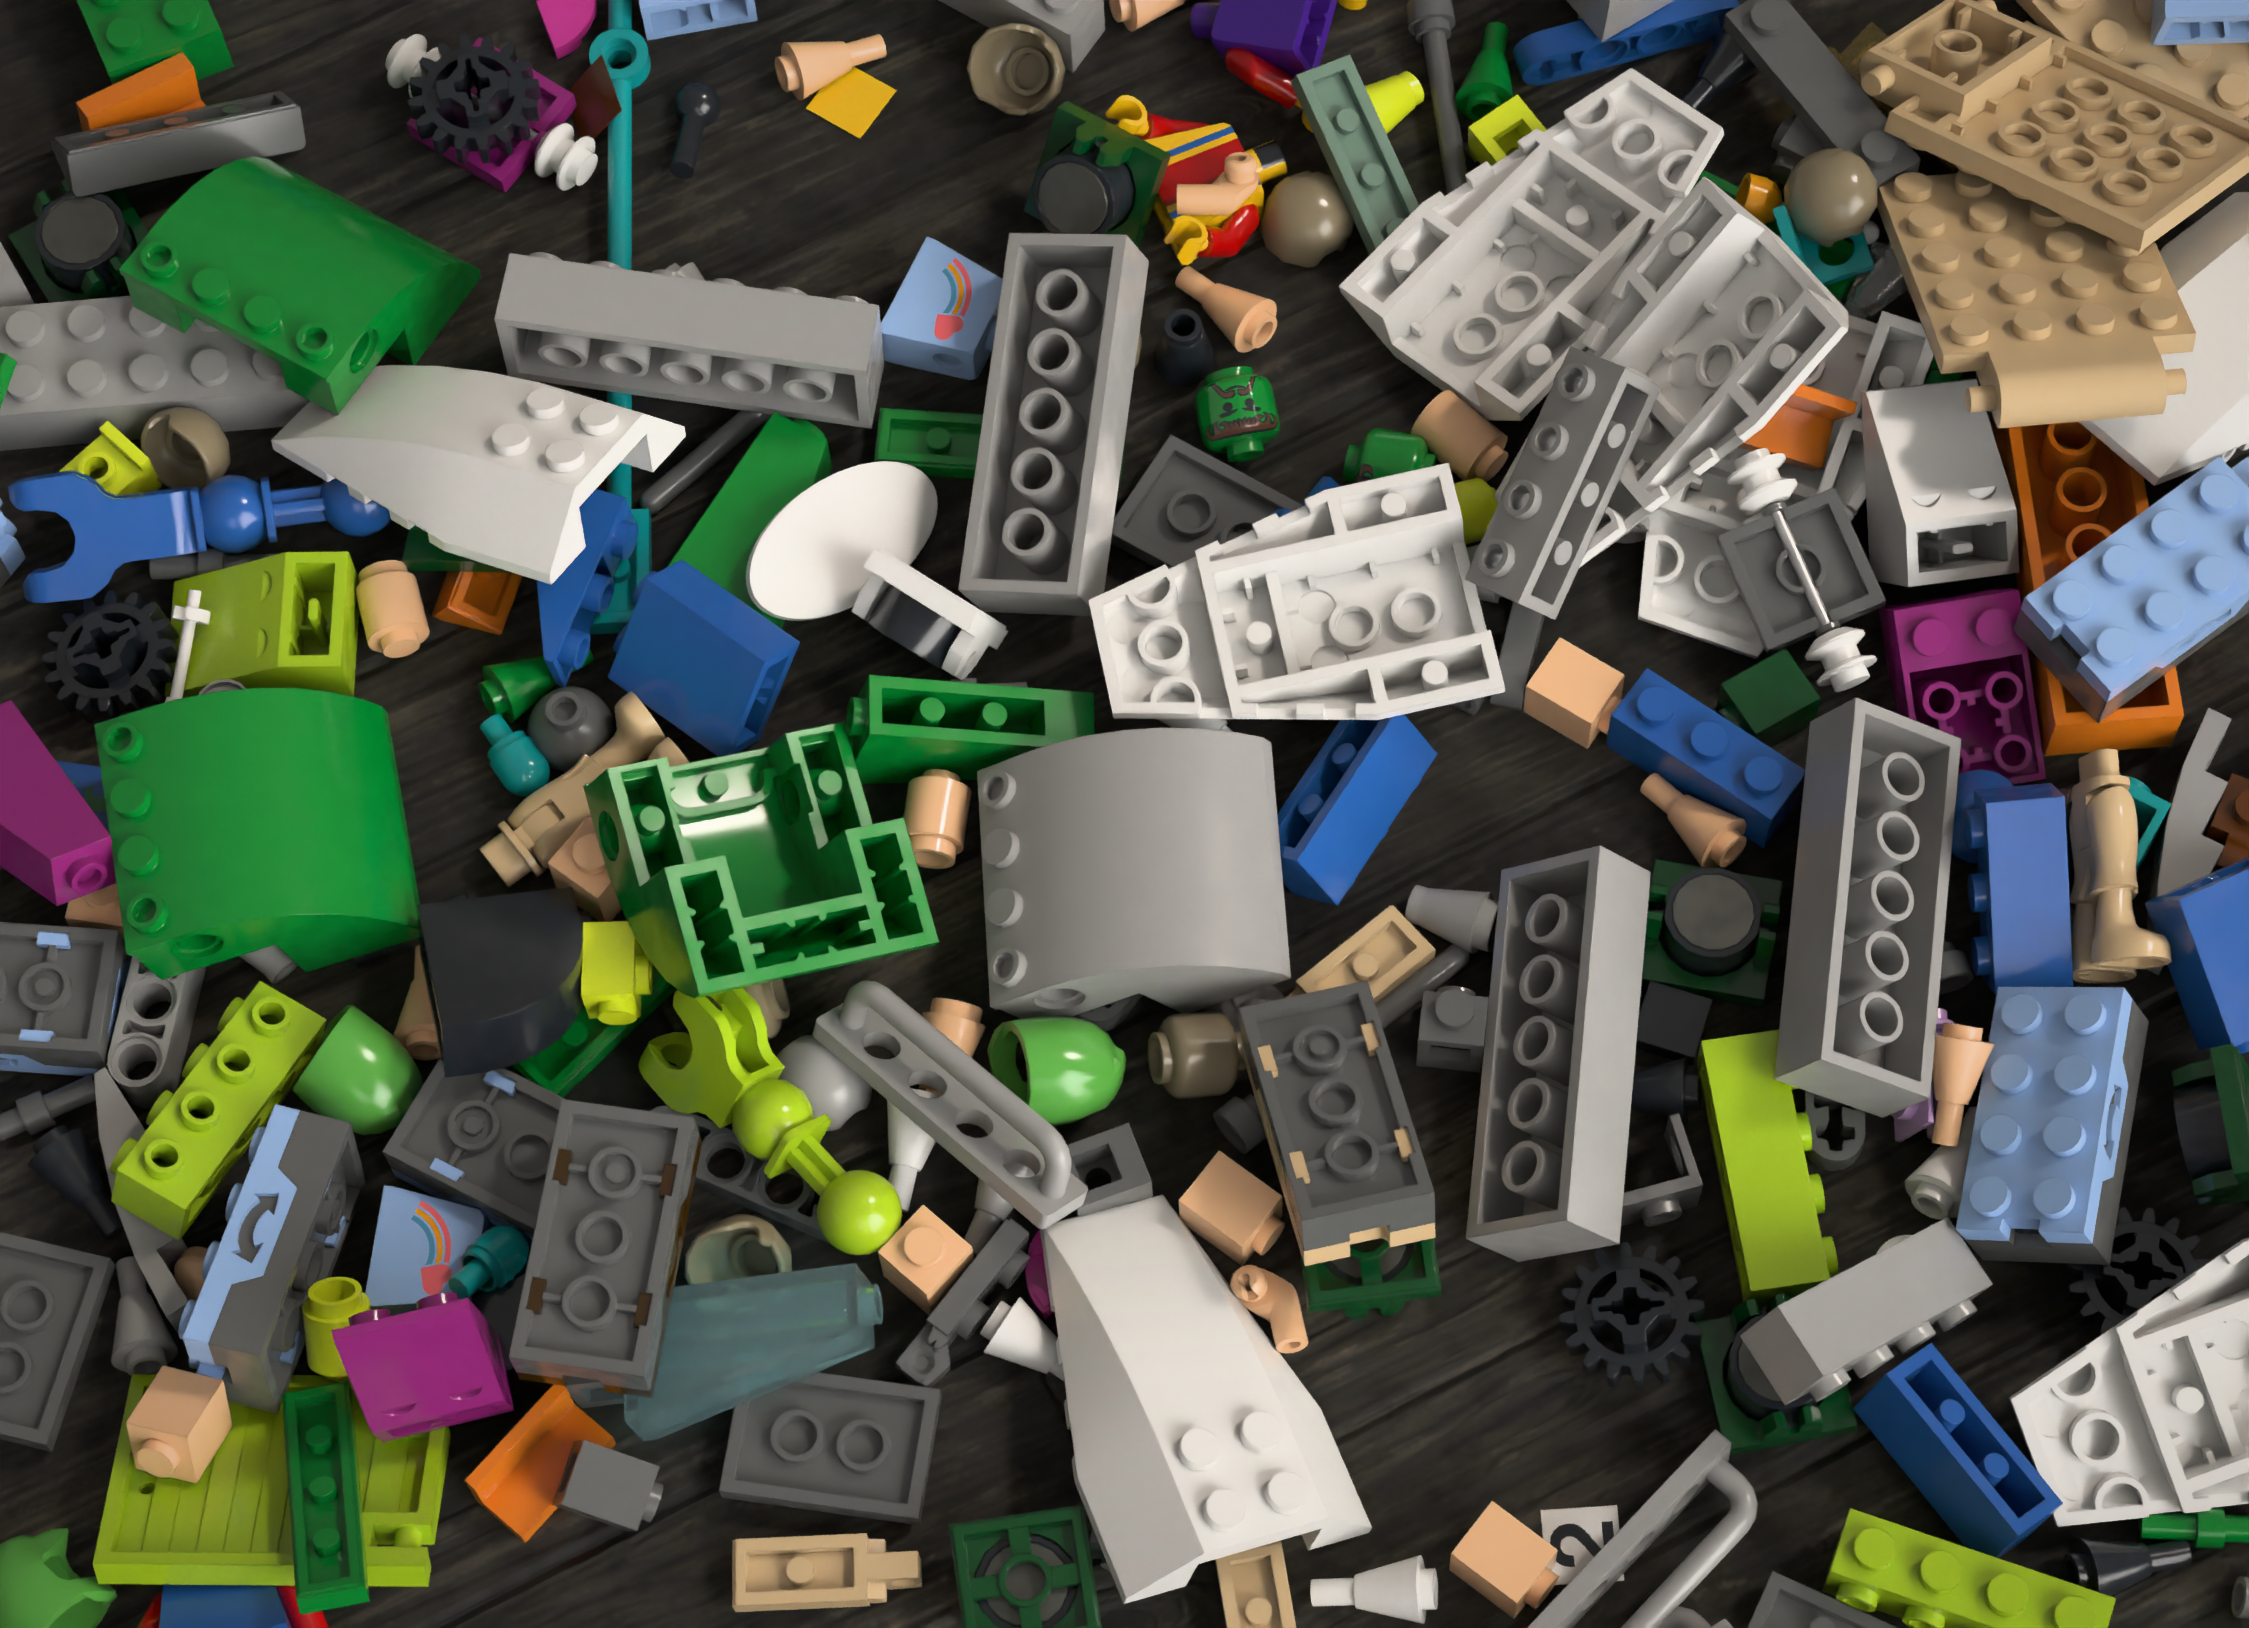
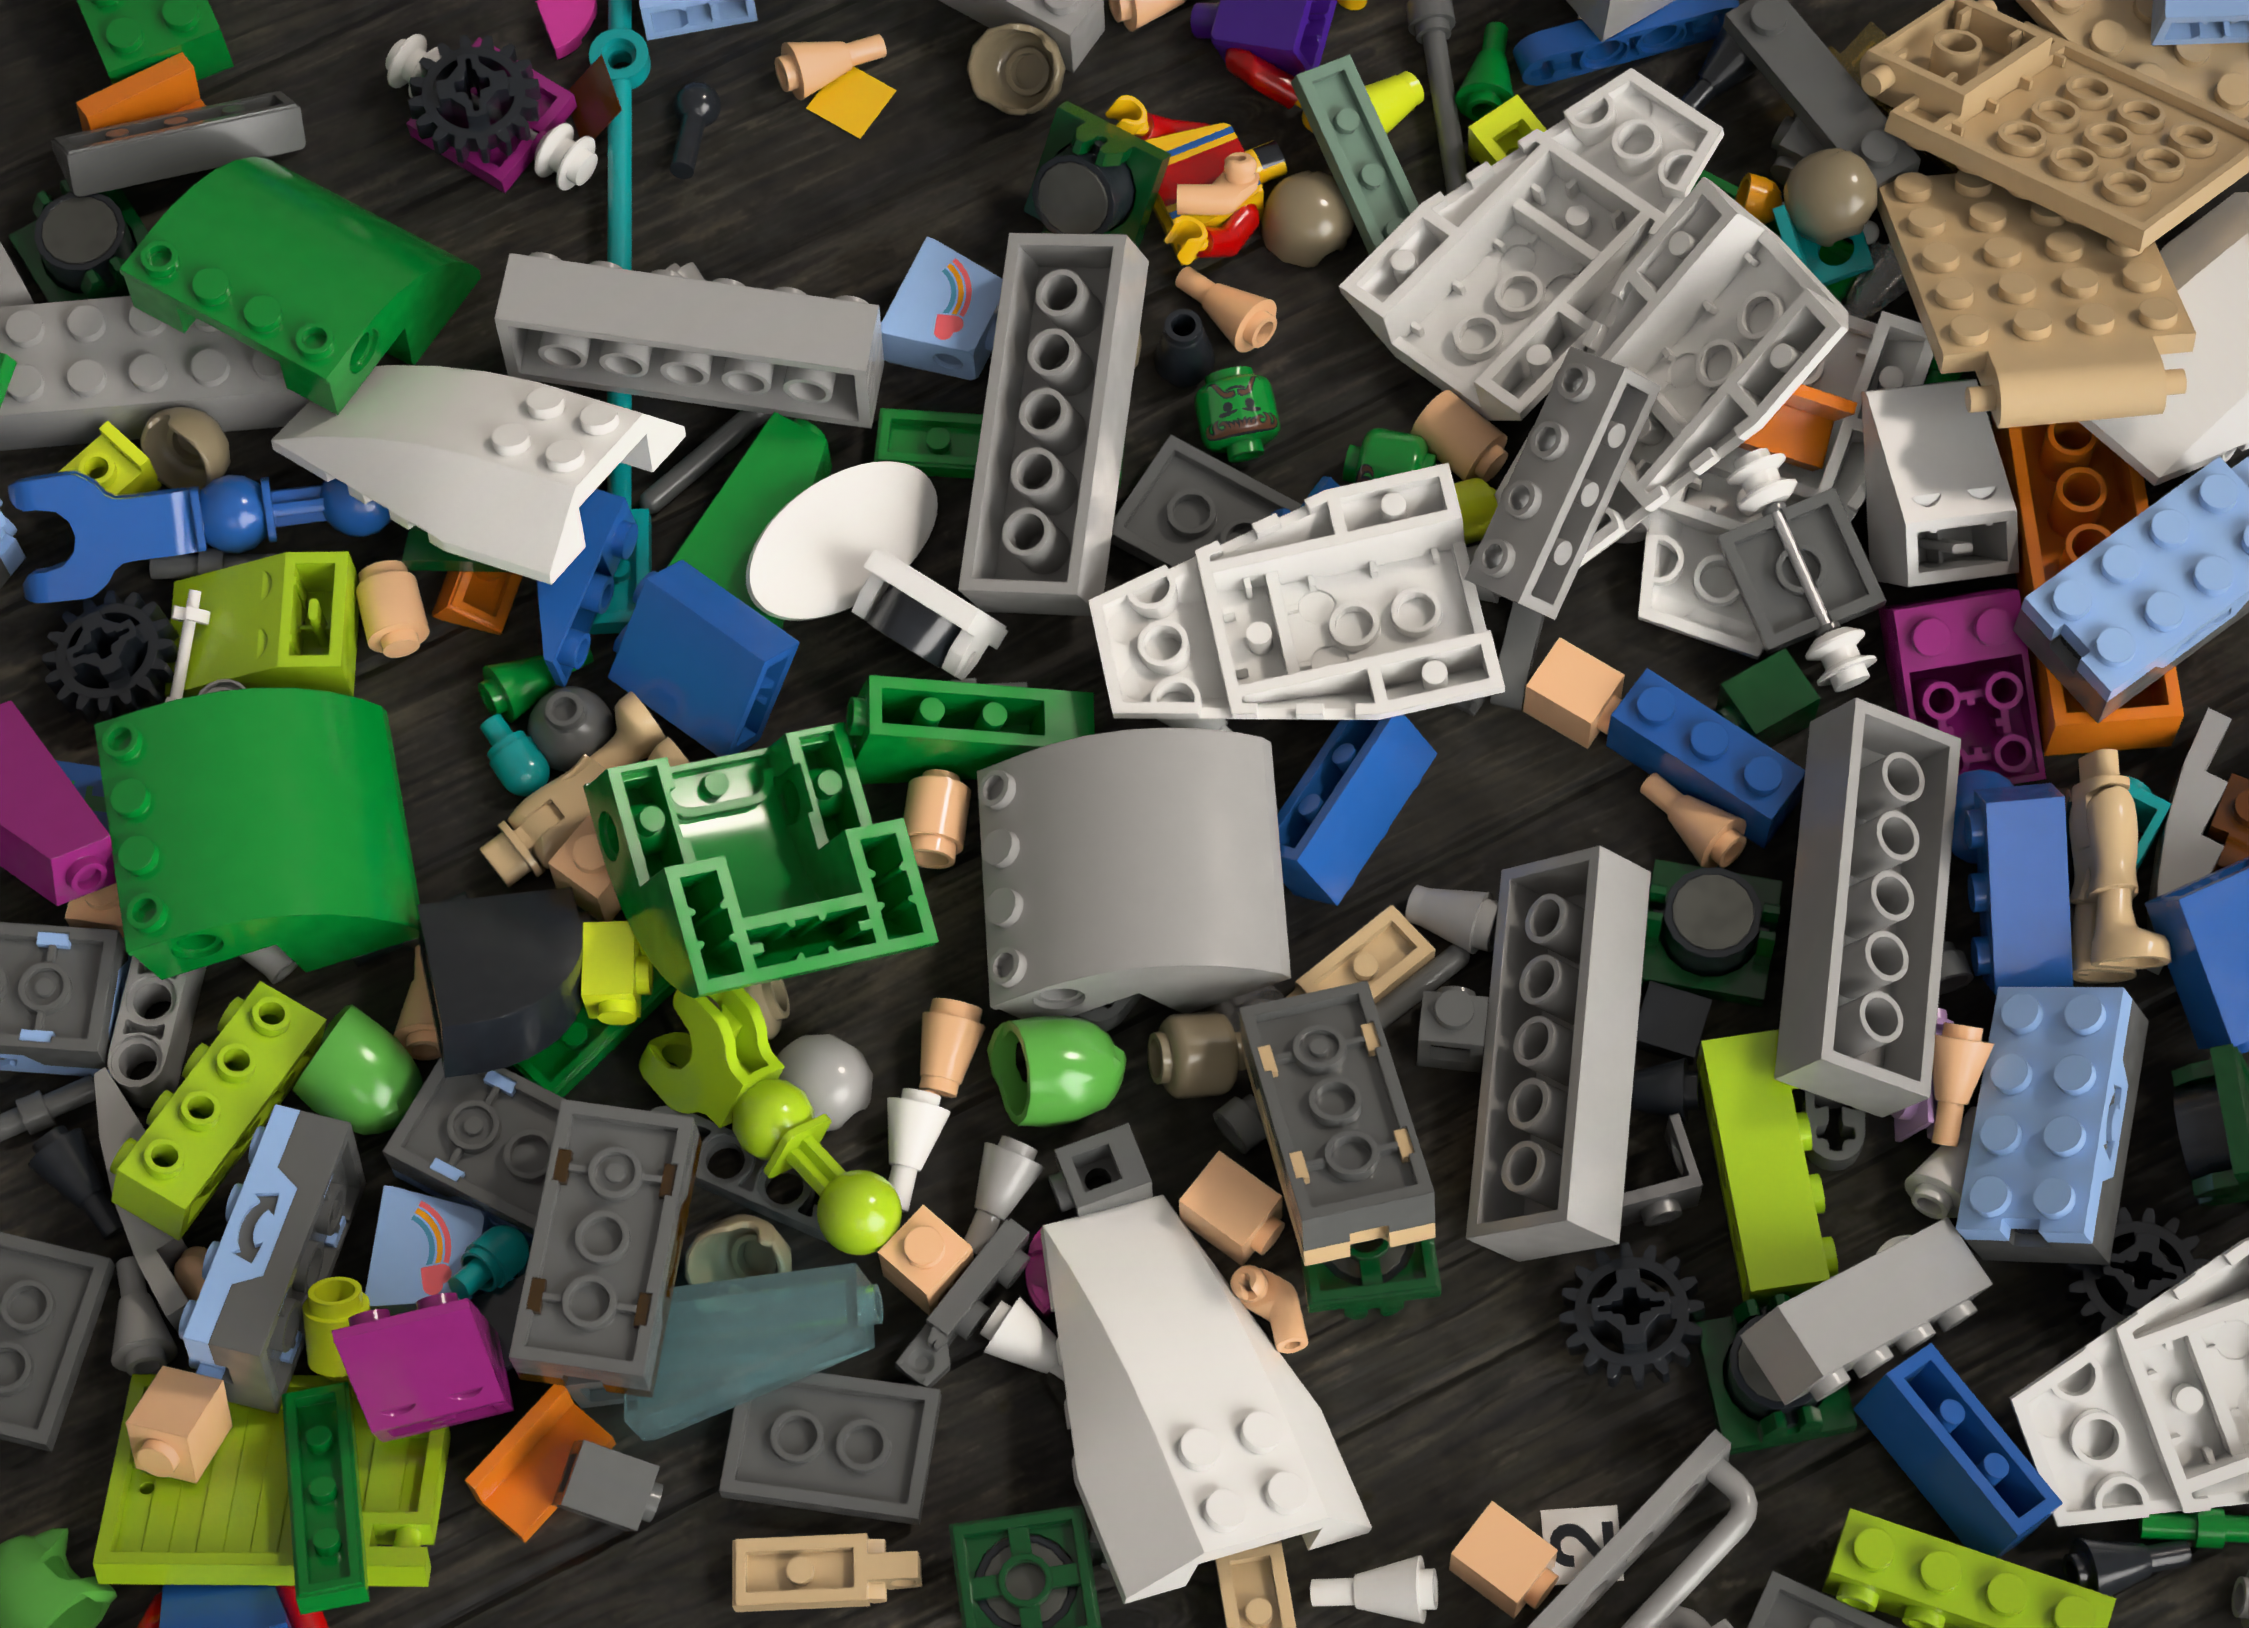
light grey piece [812,980,1088,1229] -> none

